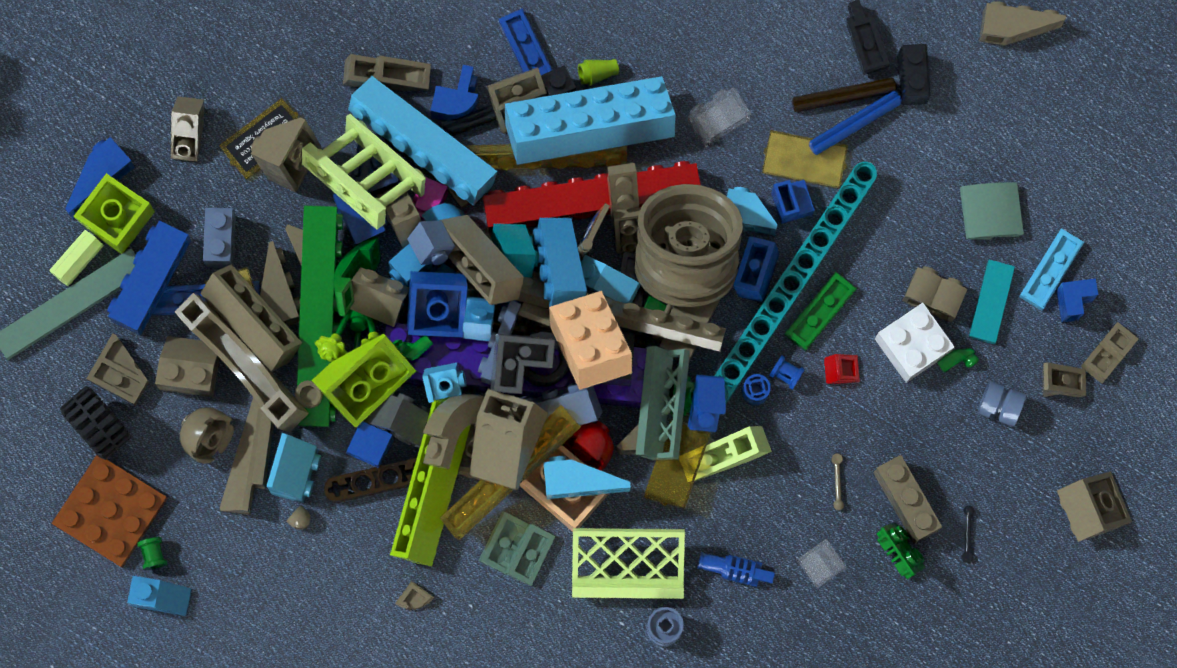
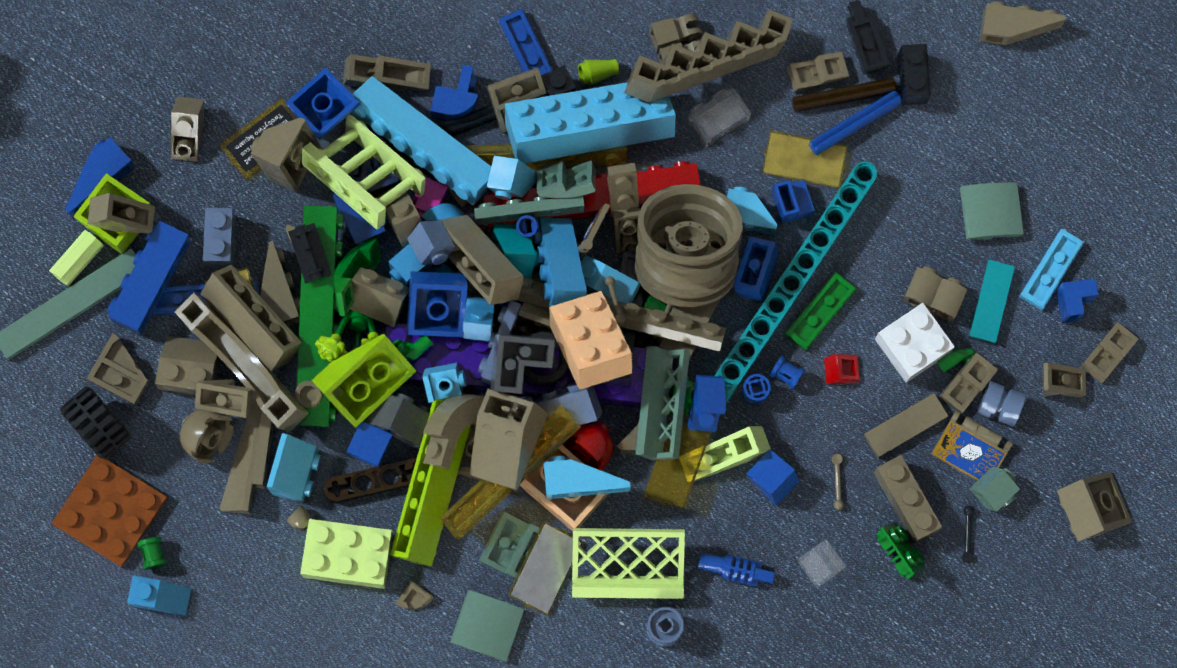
none -> dark tan slope [88,193,155,233]
none -> dark tan slope [195,379,252,418]
none -> blue slope [285,67,360,140]
none -> black hinge [288,223,332,284]
none -> yellowish green brick [300,519,393,589]
none -> sand green slope [450,590,524,662]
none -> sand green plate [474,195,584,225]
none -> medium azure slope [487,156,538,200]
none -> flat silver piece [508,522,583,615]
none -> blue hinge [516,215,539,237]
none -> sand green slope [537,160,596,198]
none -> dark tan hinge [605,276,625,326]
none -> dark tan brick [624,9,793,103]
none -> dark tan legs [649,14,703,64]
none -> blue piece [746,449,799,506]
none -> dark tan slope [787,51,849,92]
none -> dark tan tile [864,393,948,458]
none -> piece [930,410,1013,481]
none -> dark tan slope [939,353,998,414]
none -> sand green brick [970,466,1020,512]

